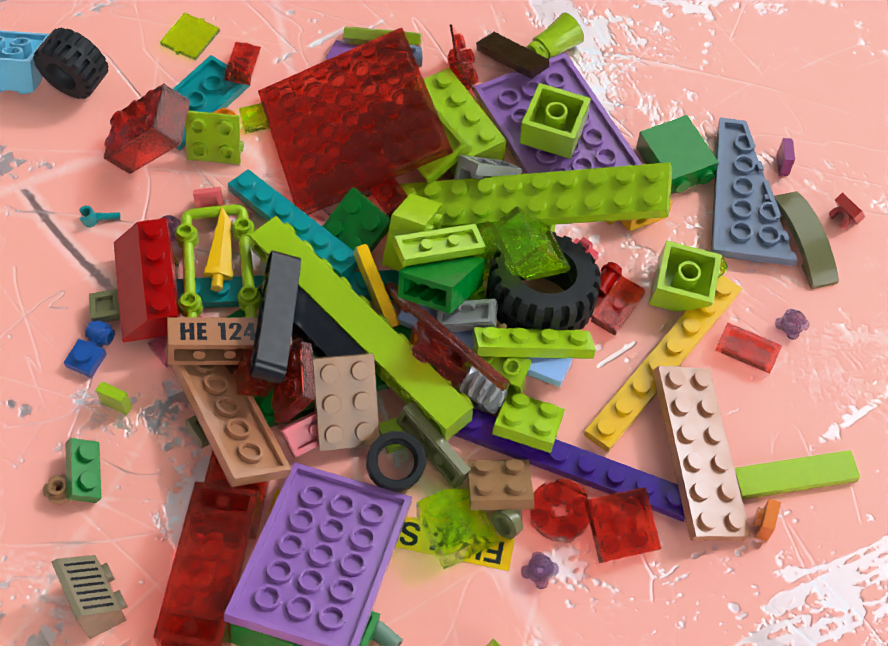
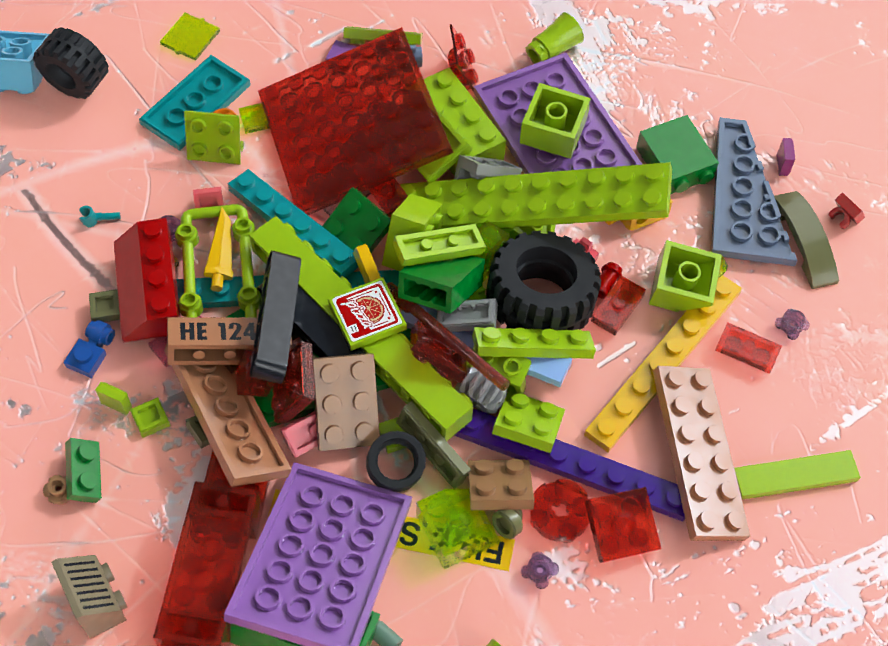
clear red brick [103,83,190,174] -> none
clear red plate [224,41,261,86] -> none
dark brown tile [476,31,550,79] -> none
clear neon green slope [490,206,571,280] -> none
orange plate [753,498,781,541] -> none
none -> lime tile [130,397,171,438]
none -> tile [328,277,407,351]

